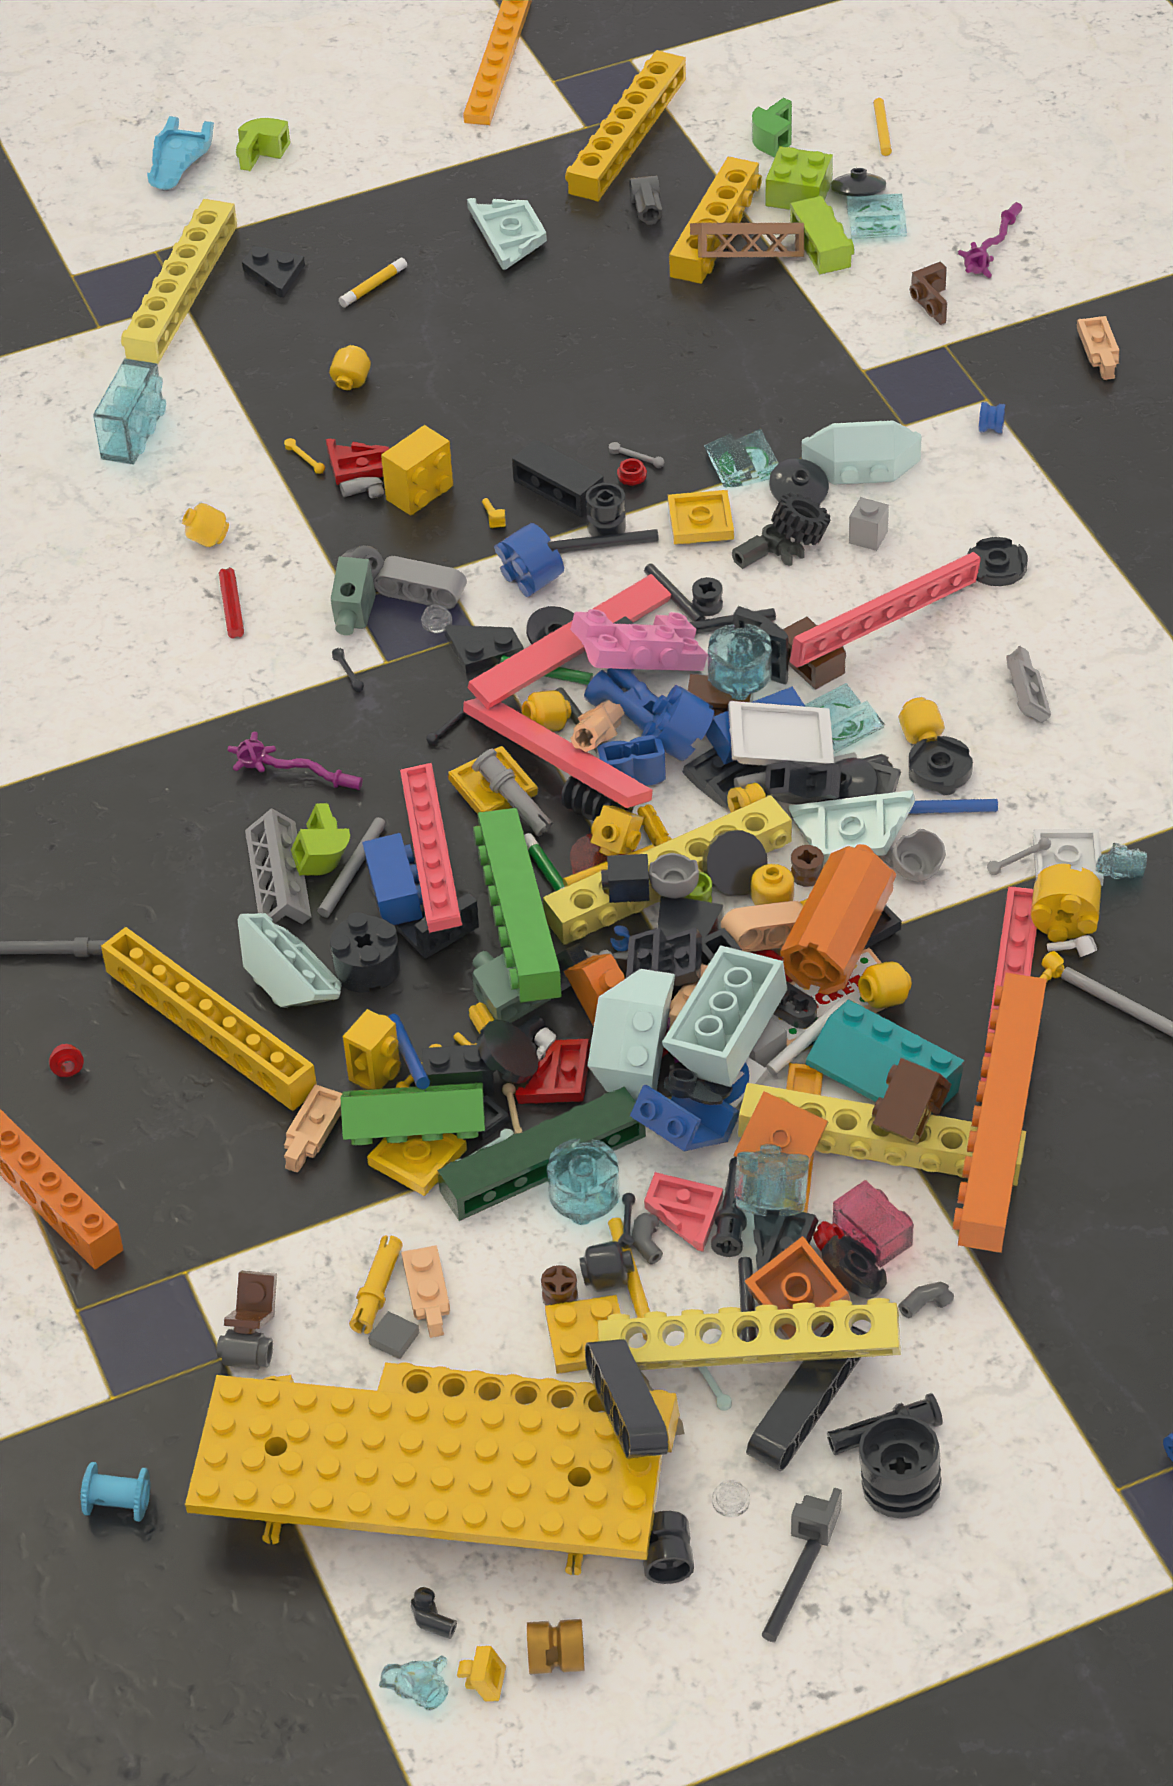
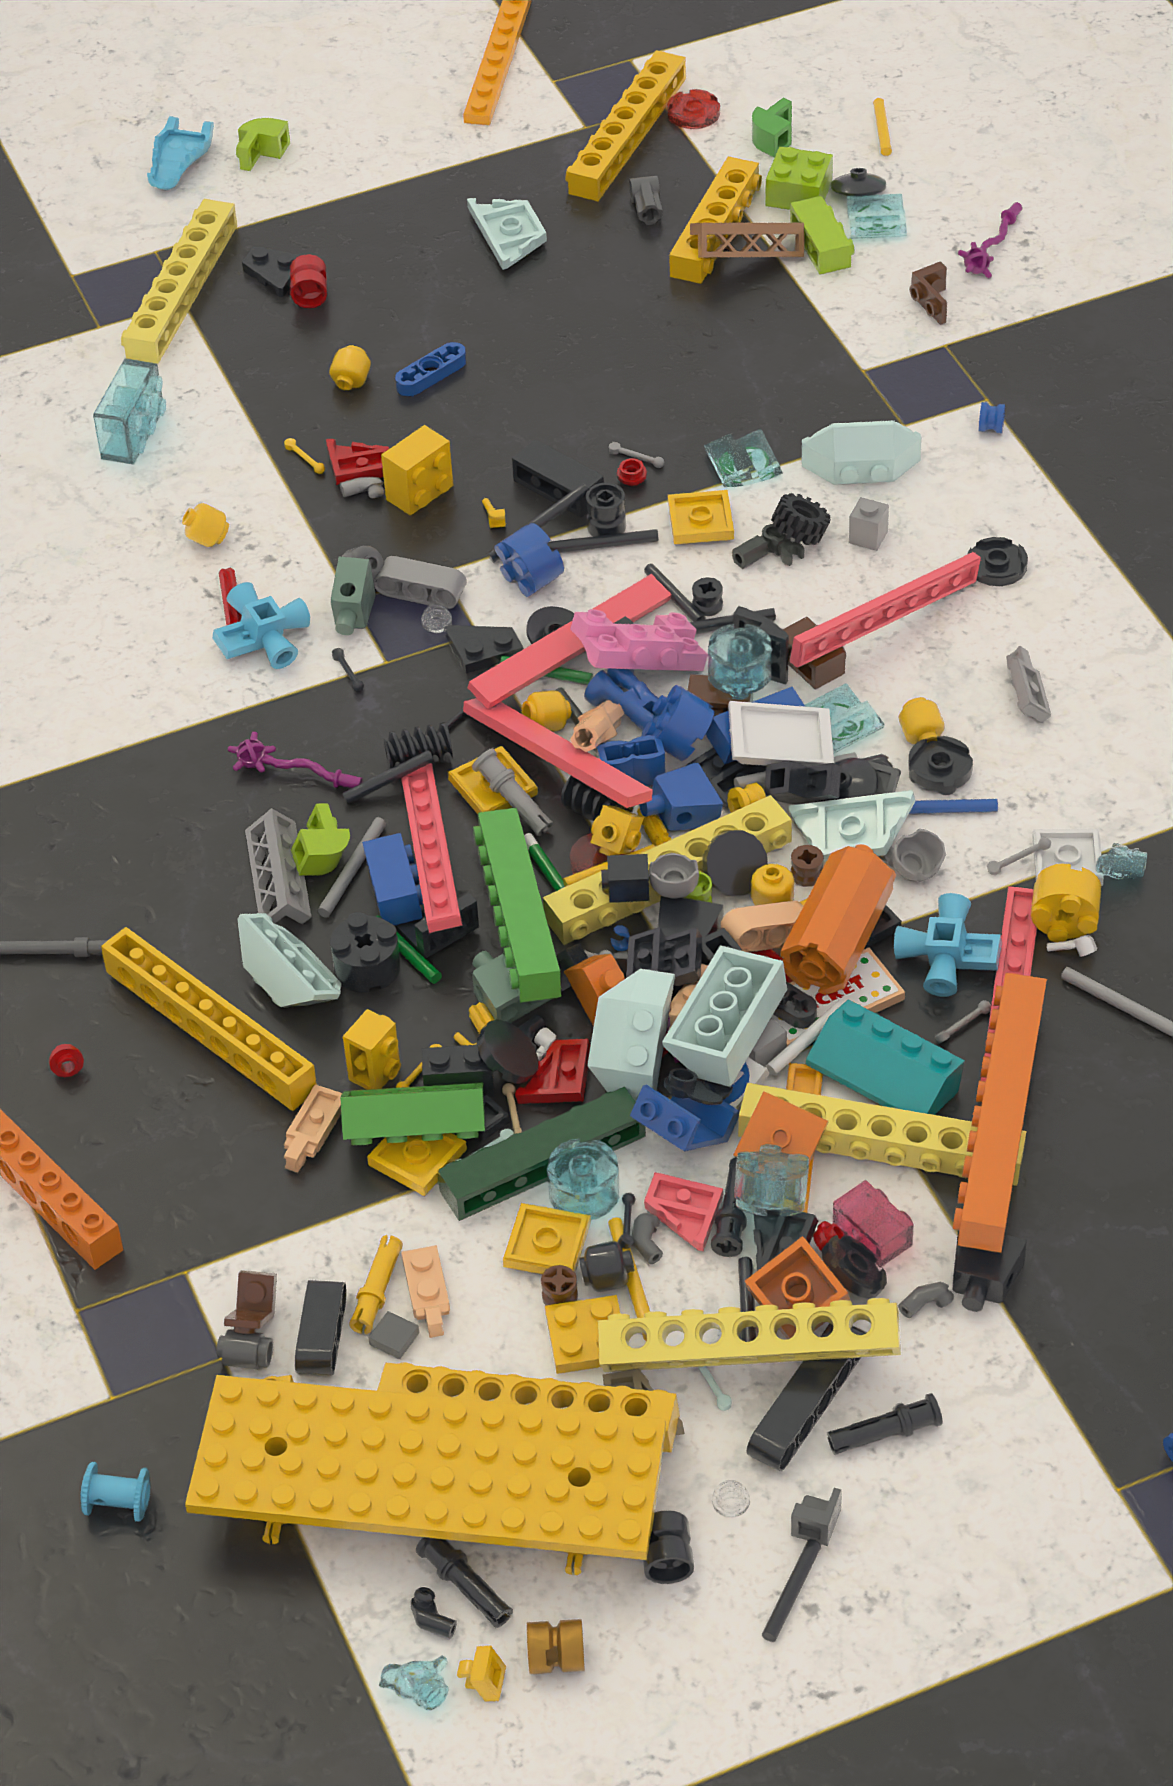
yellow bar [339,257,407,308] -> none
blue bar [388,1014,430,1089] -> none
black beam [585,1339,668,1459] -> none
black dish [769,458,829,504] -> none
yellow head [858,961,912,1009] -> none
black wheel [859,1414,942,1519] -> none
reddish brown brick [872,1058,952,1144] -> none
yellow hand [1039,951,1064,981] -> none
light nougat hinge [1077,316,1119,380] -> none
none -> medium azure brick [212,582,310,669]
none -> red wheel [290,254,327,308]
none -> black beam [295,1280,347,1375]
none -> black bar [343,750,434,804]
none -> green bar [376,915,442,984]
none -> black piece [384,722,453,769]
none -> blue beam [395,342,466,396]
none -> black pin [416,1537,513,1628]
none -> black bar [487,483,589,563]
none -> yellow plate [503,1203,591,1274]
none -> blue torso [639,763,723,831]
none -> clear red tile [667,89,721,129]
none -> medium azure brick [894,893,1002,997]
none -> light grey hinge [935,1000,991,1043]
none -> black torso [952,1230,1027,1312]

